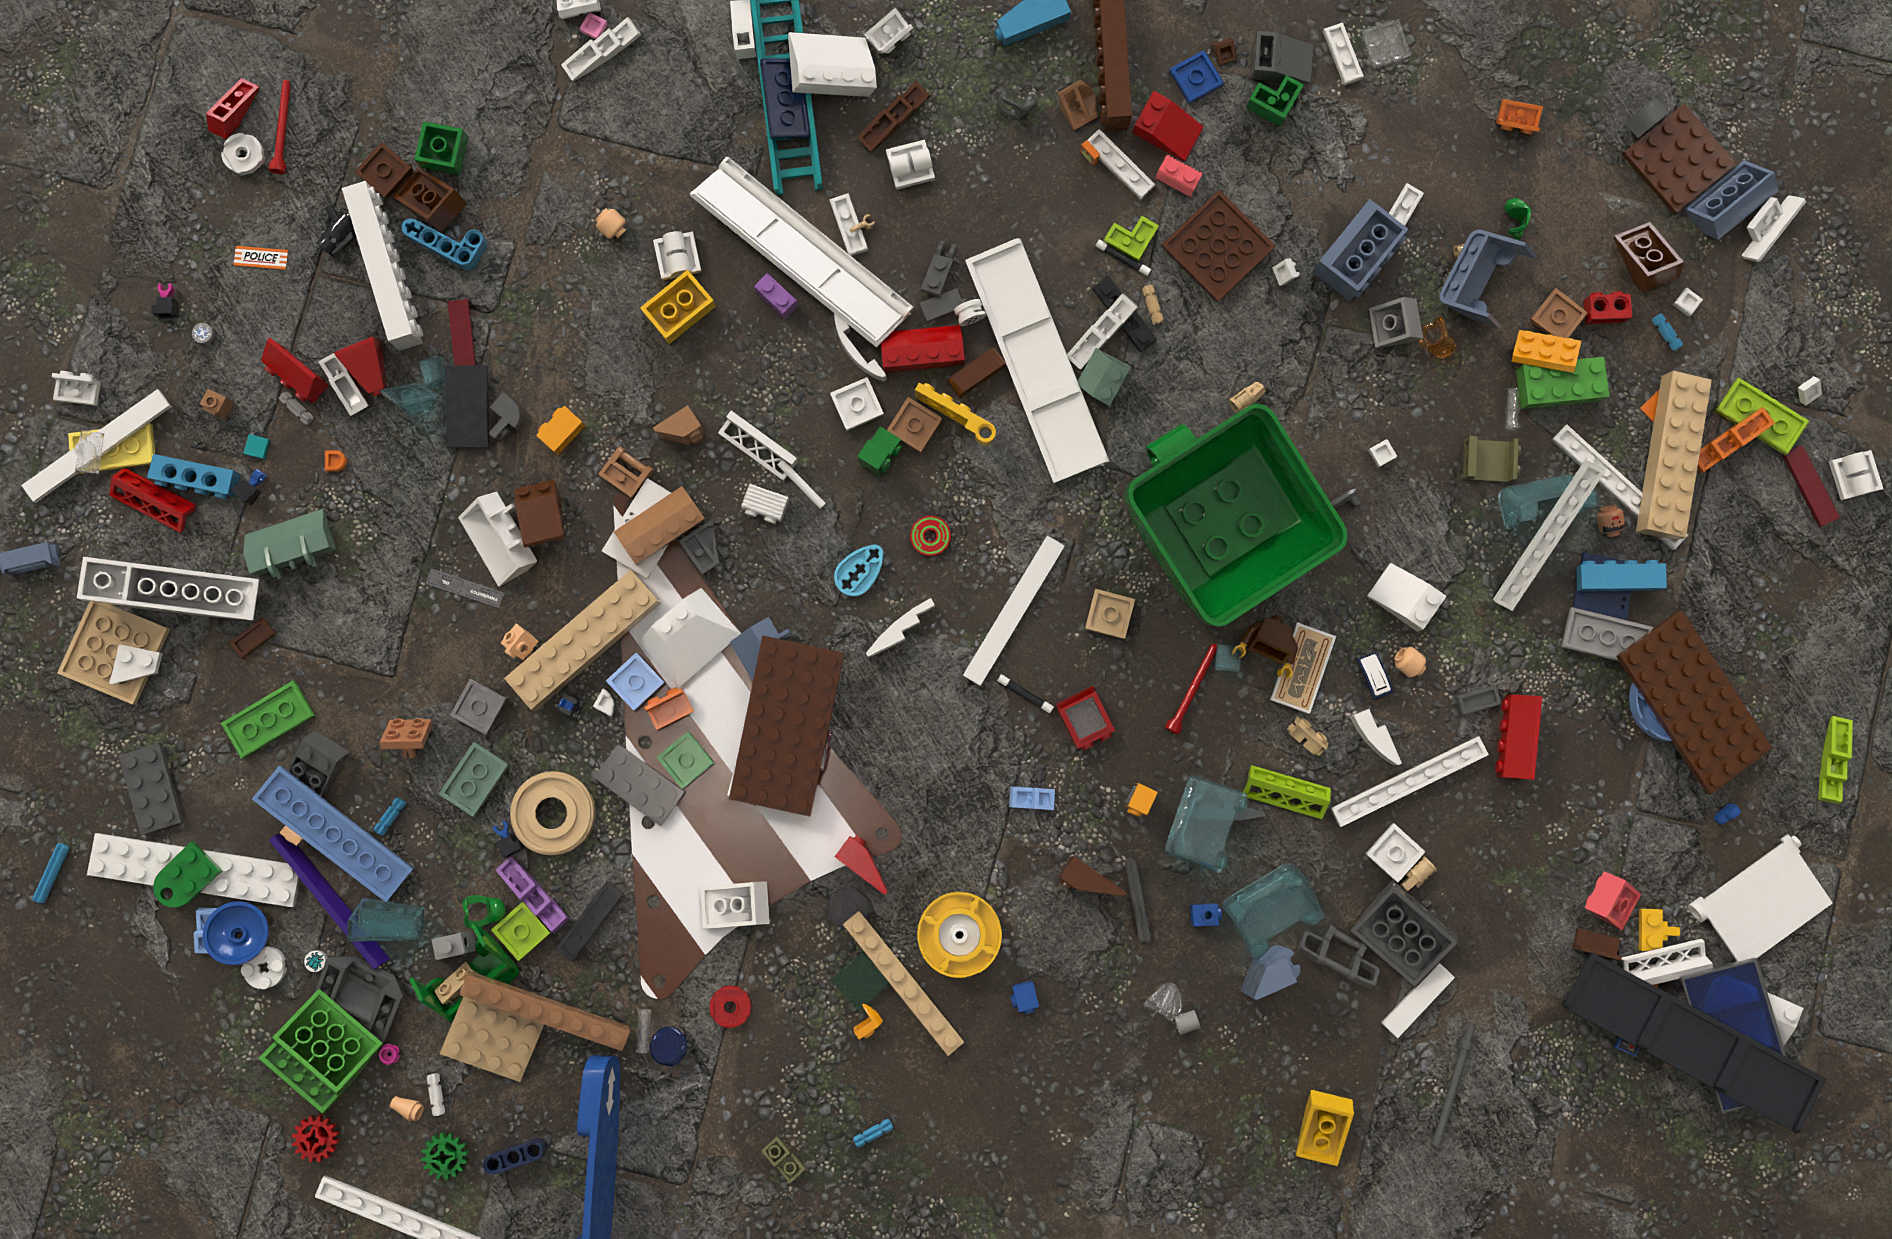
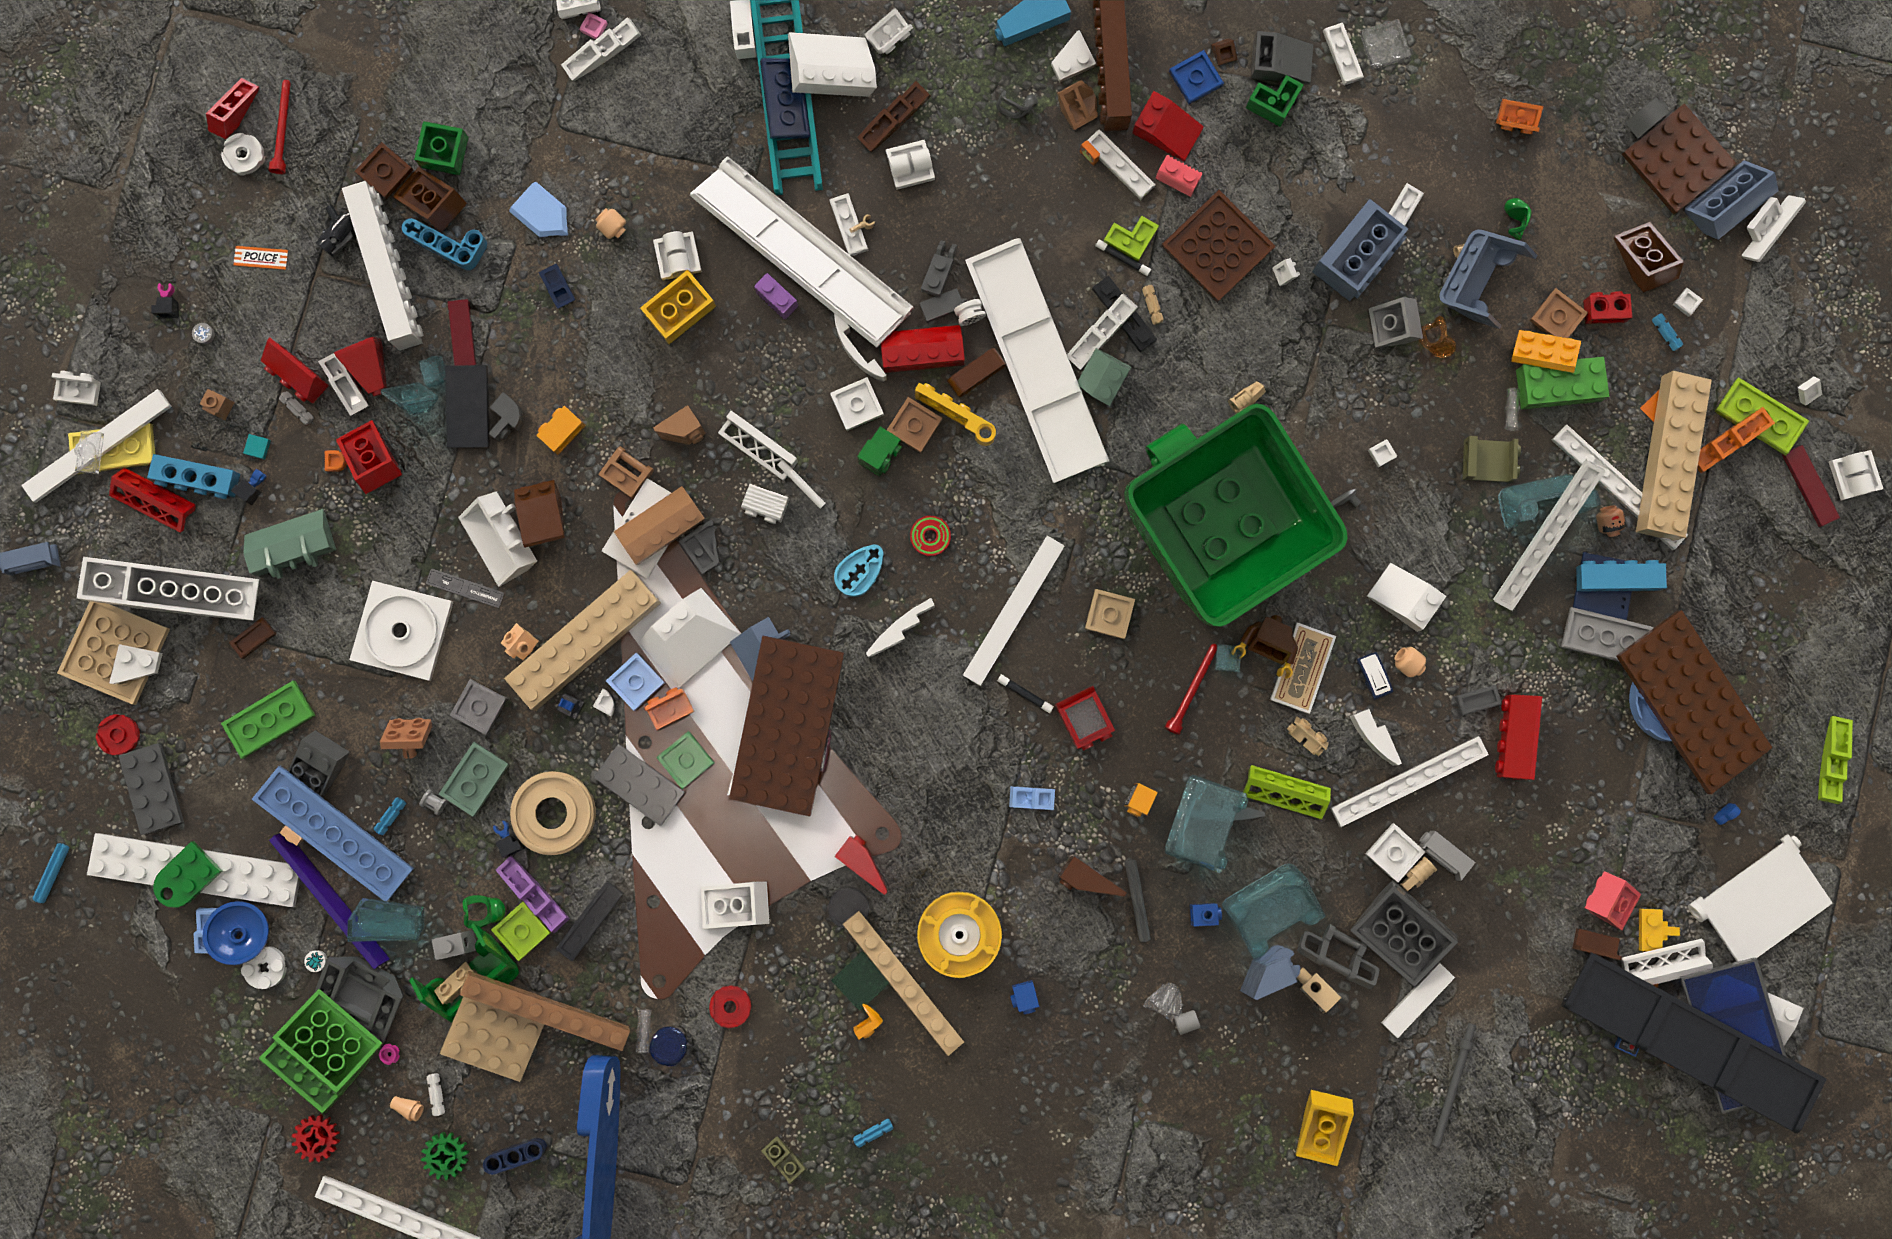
none -> red tile [96,714,140,755]
none -> red slope [336,420,402,494]
none -> white piece [350,581,453,681]
none -> light grey bush [419,790,448,816]
none -> light blue tile [509,182,568,238]
none -> dark blue slope [538,263,576,309]
none -> white wing [1051,30,1096,83]
none -> tan torso [1297,967,1341,1013]
none -> light grey window [1419,831,1476,881]

